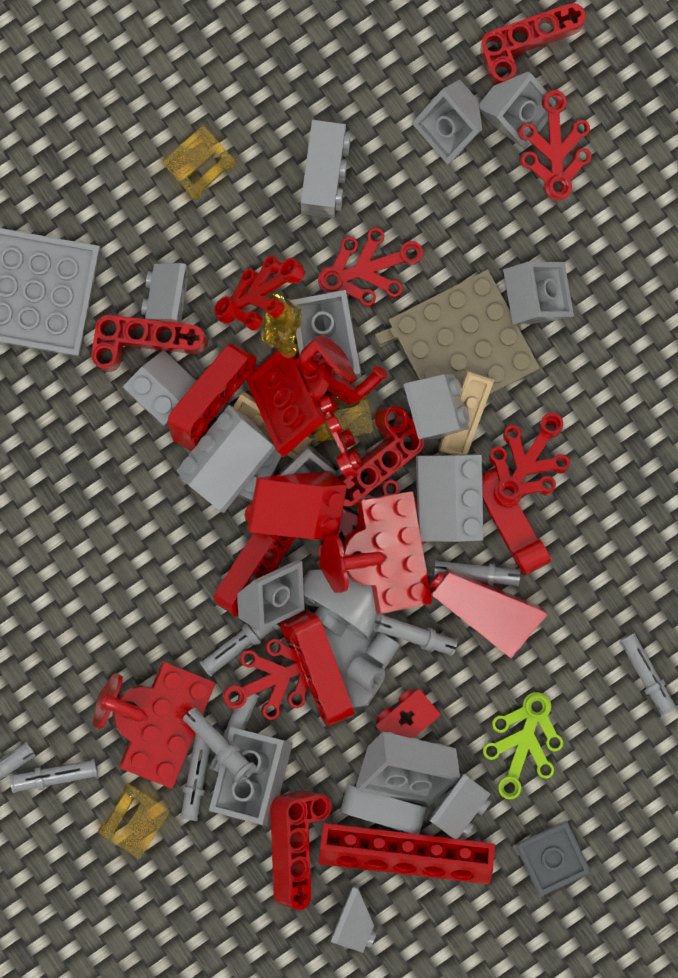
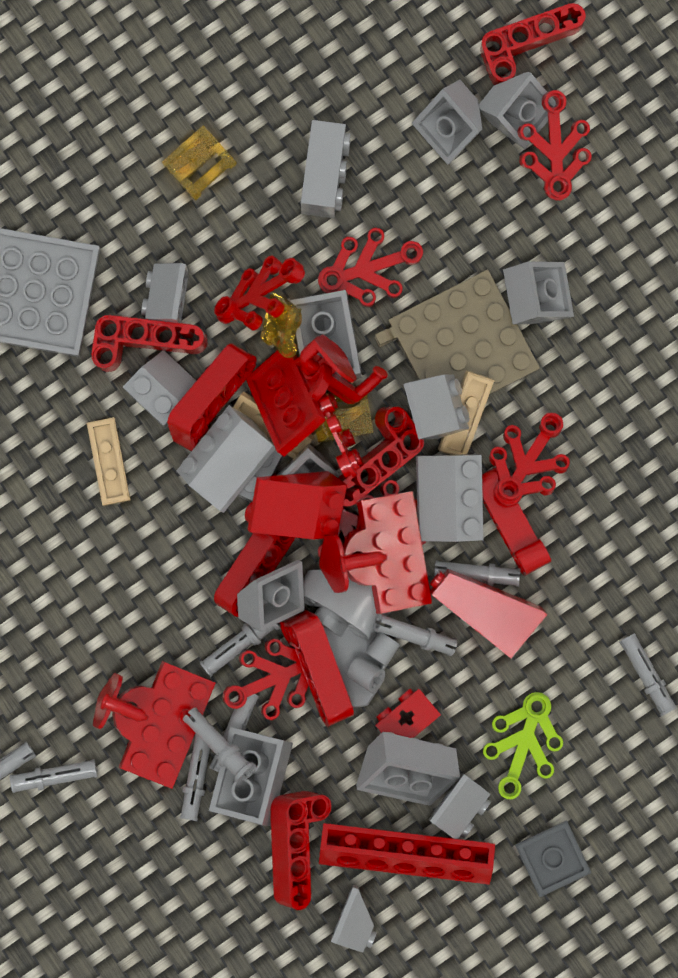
clear yellow plate [97,783,171,859] -> none
light grey beam [340,784,427,835] -> none
none -> tan tile [87,417,131,506]

